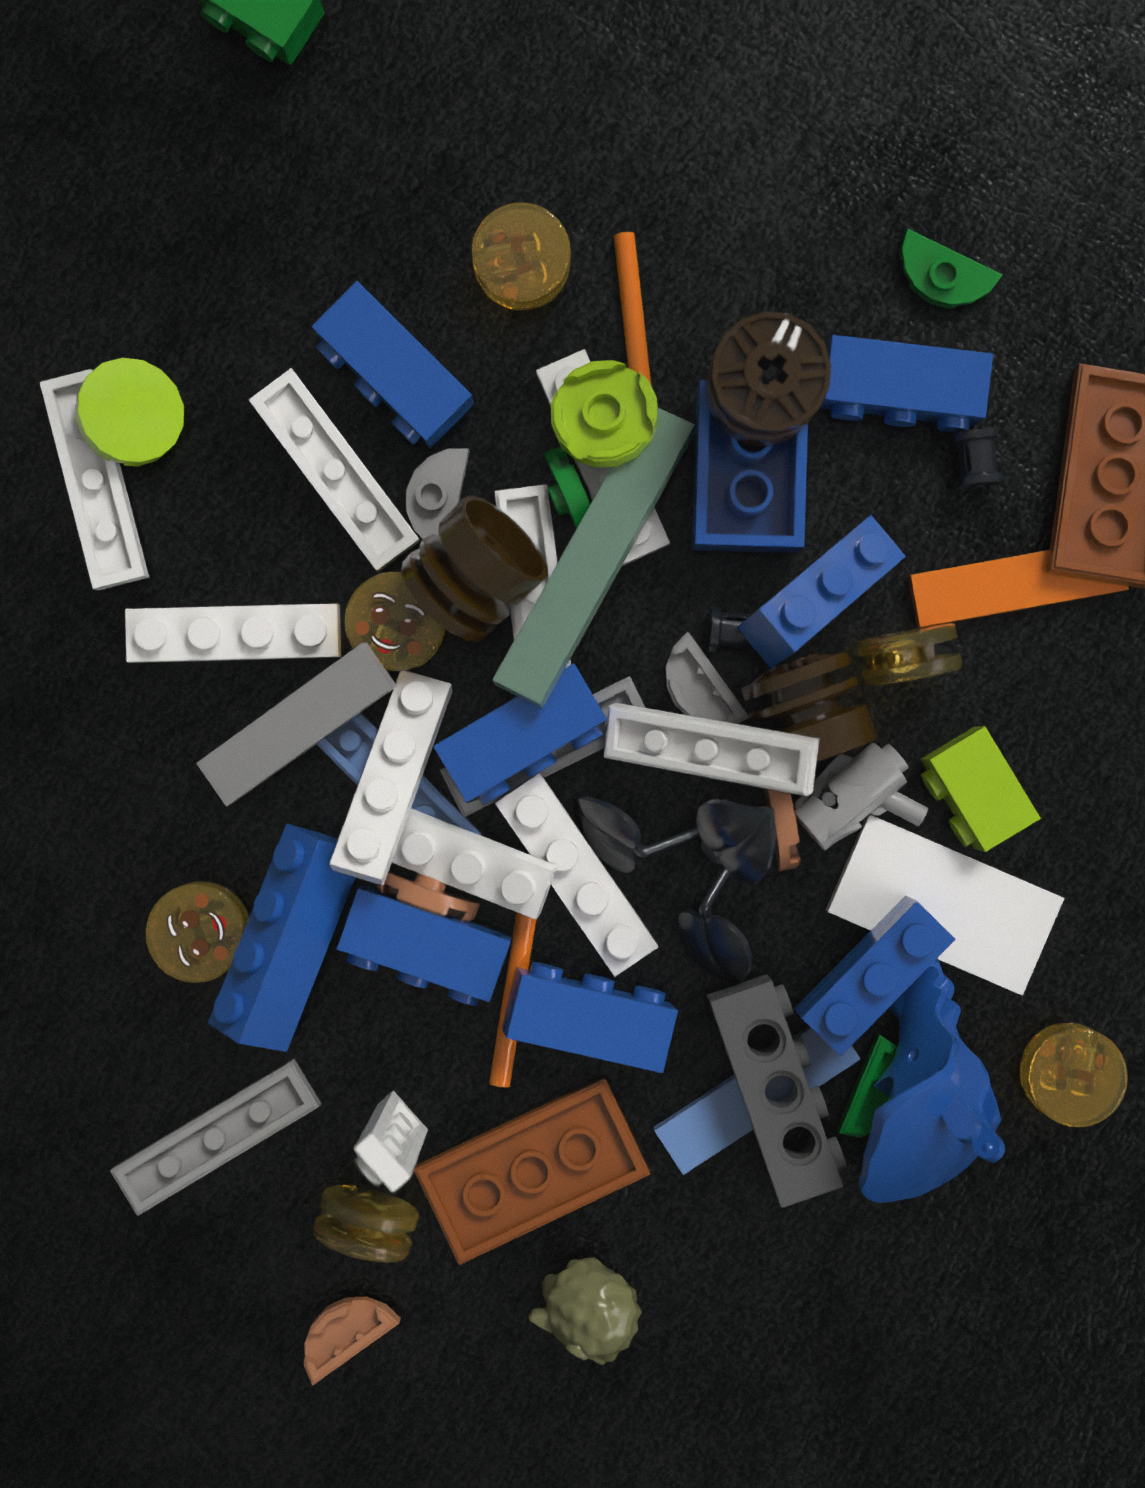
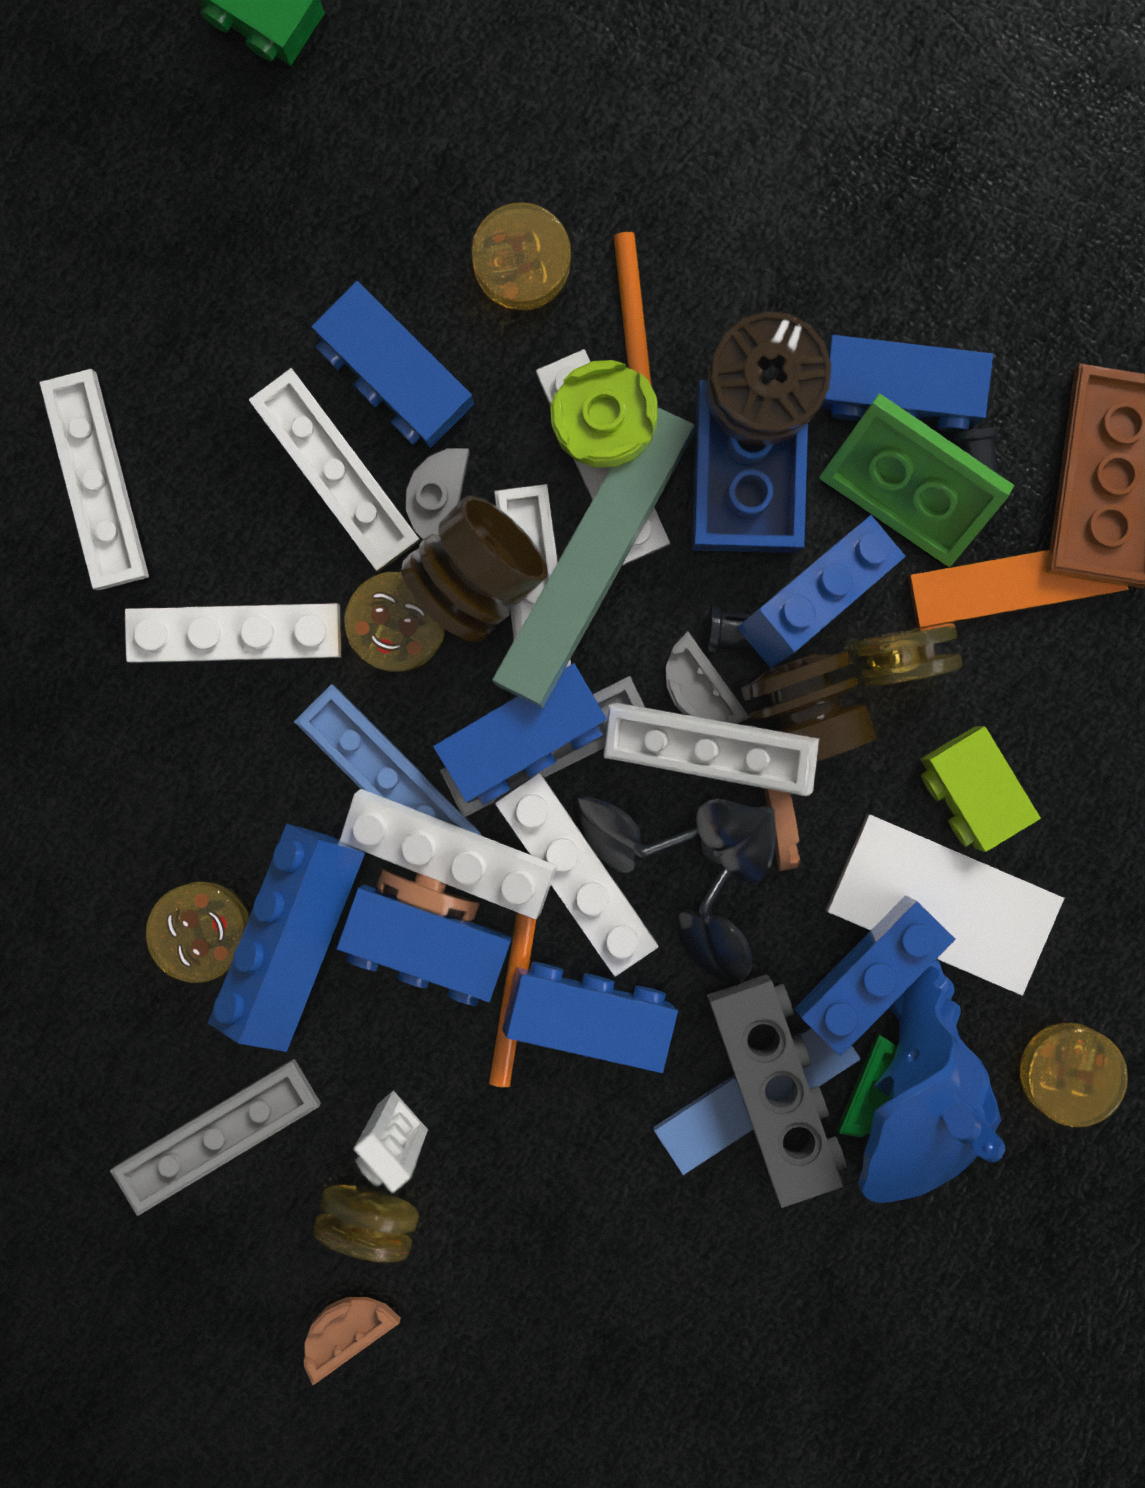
lime tile [74,358,184,467] -> none
light grey tile [196,642,397,807] -> none
white plate [330,669,452,886] -> none
dark orange tile [414,1076,650,1265] -> none
olive animal [528,1257,642,1365] -> none
green plate [543,446,590,530] -> none
light grey piece [793,743,928,851] -> none
green plate [899,228,1003,309] -> none
none -> bright green plate [819,393,1014,568]

